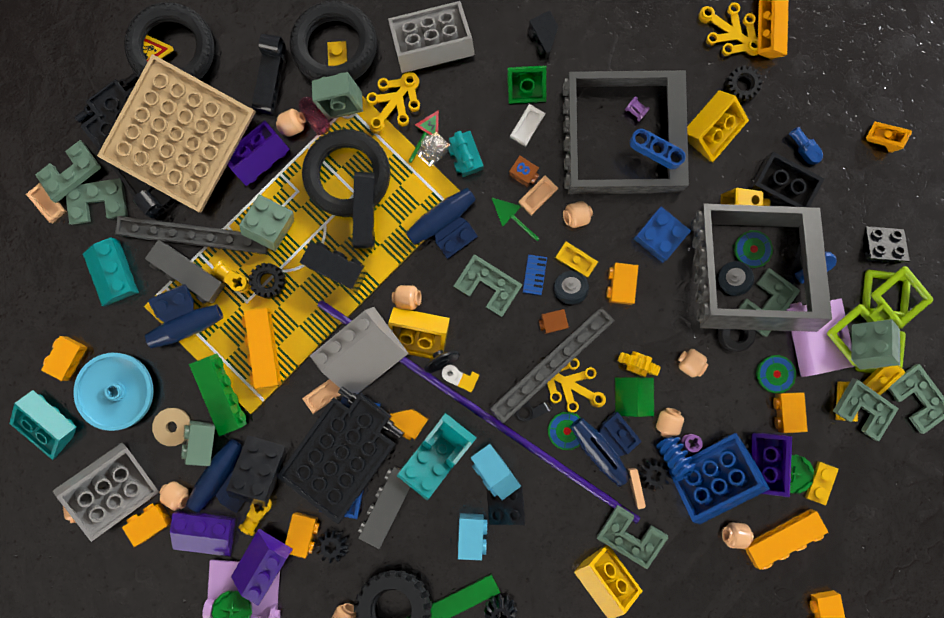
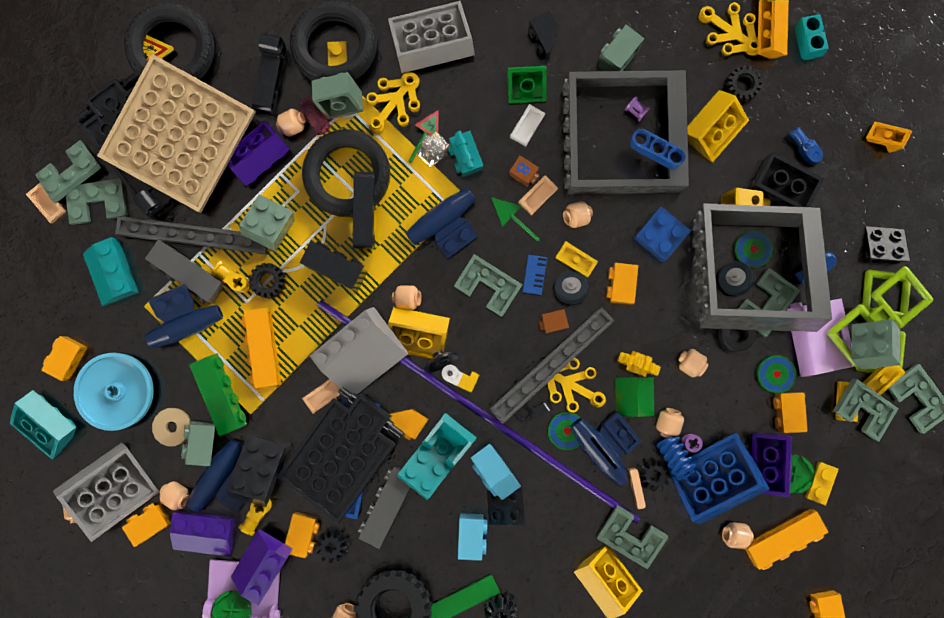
none -> sand green brick [598,25,644,71]
none -> teal piece [794,14,829,60]

